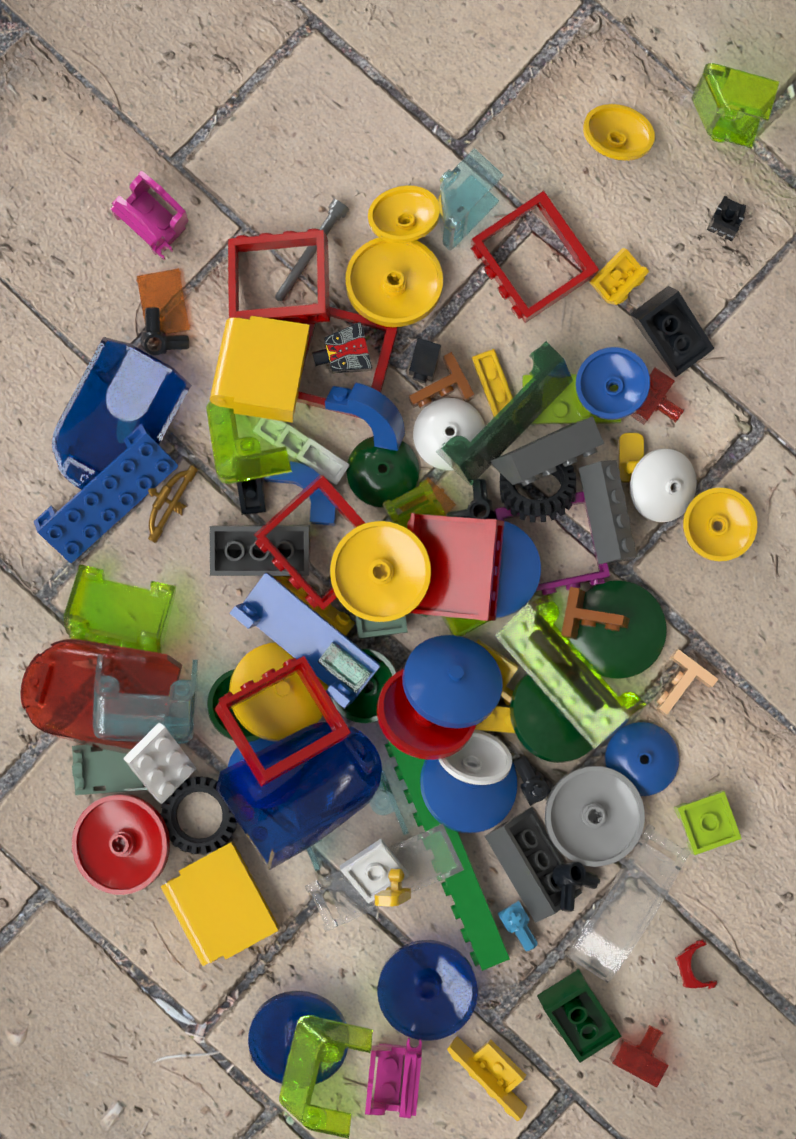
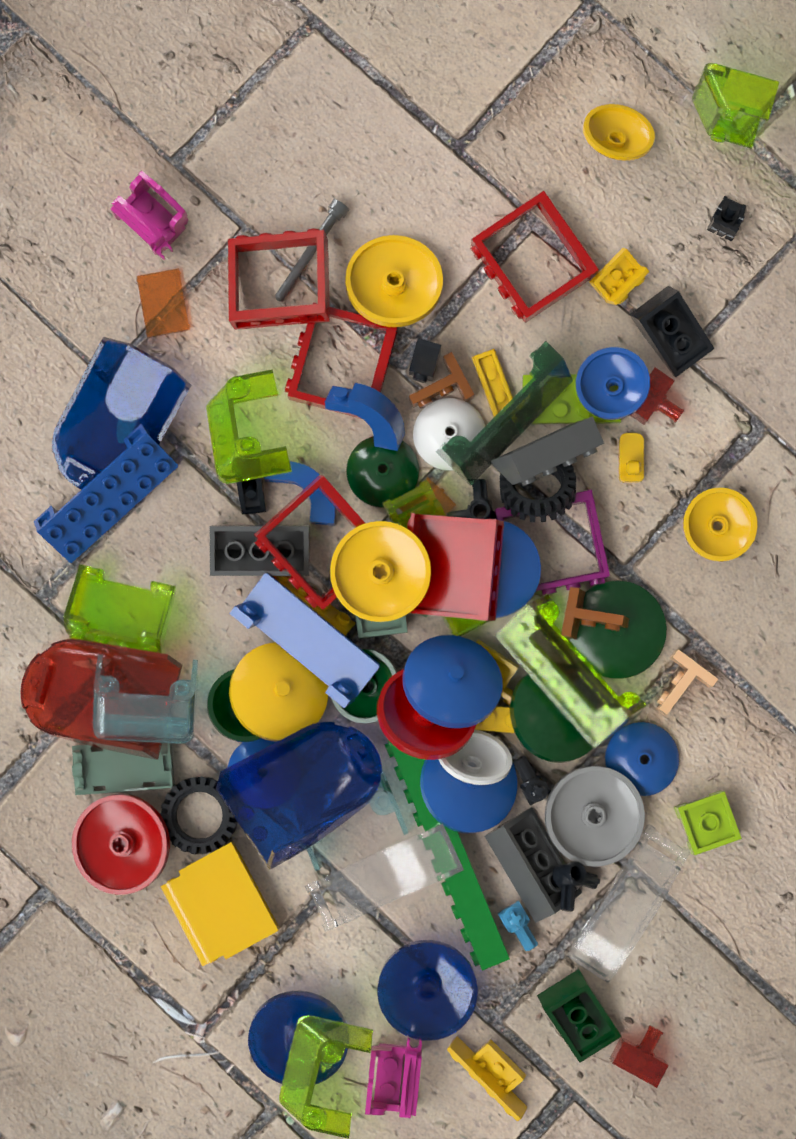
white plate [123,723,197,804] -> none
black axle [141,307,189,356] -> none
pearl gold piece [148,465,198,543] -> none
yellow piece [210,316,309,423] -> none
red window [215,656,351,787] -> none
slope [252,418,349,485] -> none
torso [312,322,372,374] -> none
clear green tile [318,642,373,693] -> none
white plate [340,839,410,904] -> none
yellow dish [368,186,440,243] -> none
yellow piece [375,869,411,907] -> none
clear light blue windscreen [438,148,504,251] -> none
dark grey slope [579,460,637,564] -> none
white dish [630,449,697,522] -> none
red helmet [675,939,717,989] -> none

